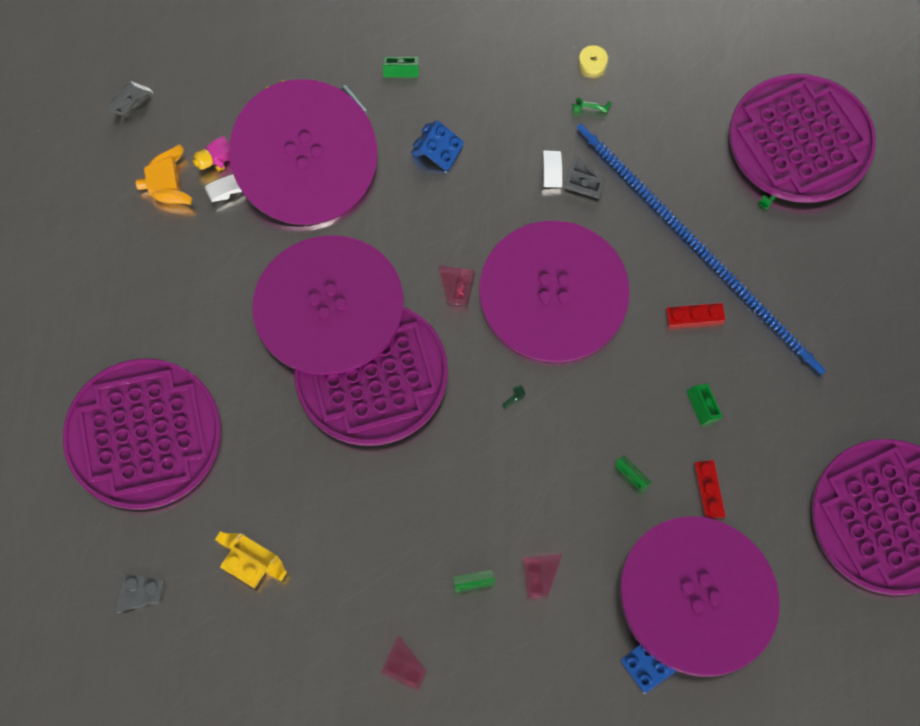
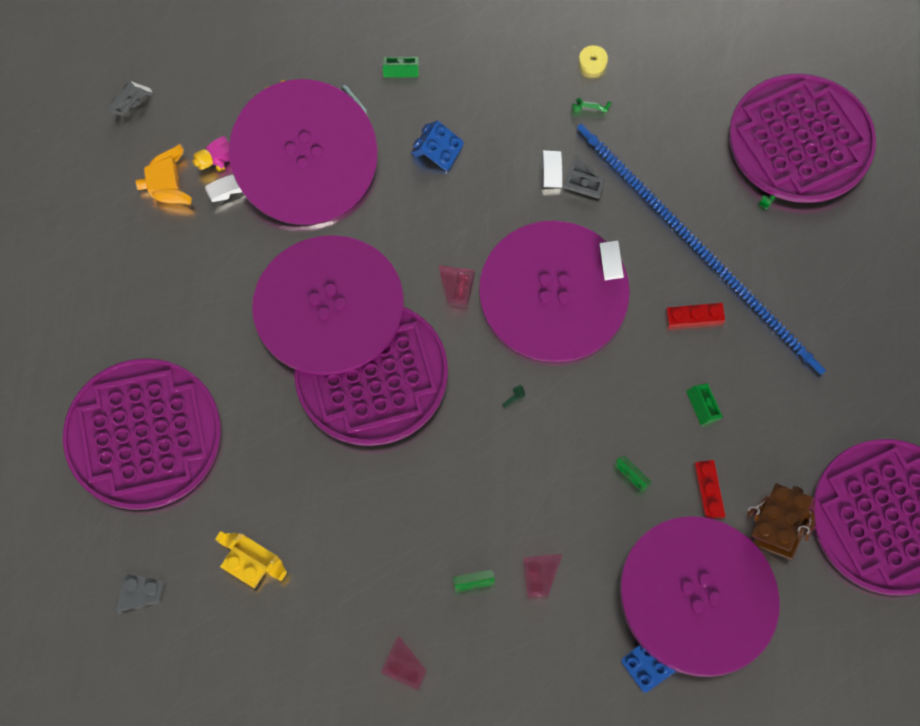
none -> white slope [600,241,624,280]
none -> reddish brown torso [746,483,816,561]

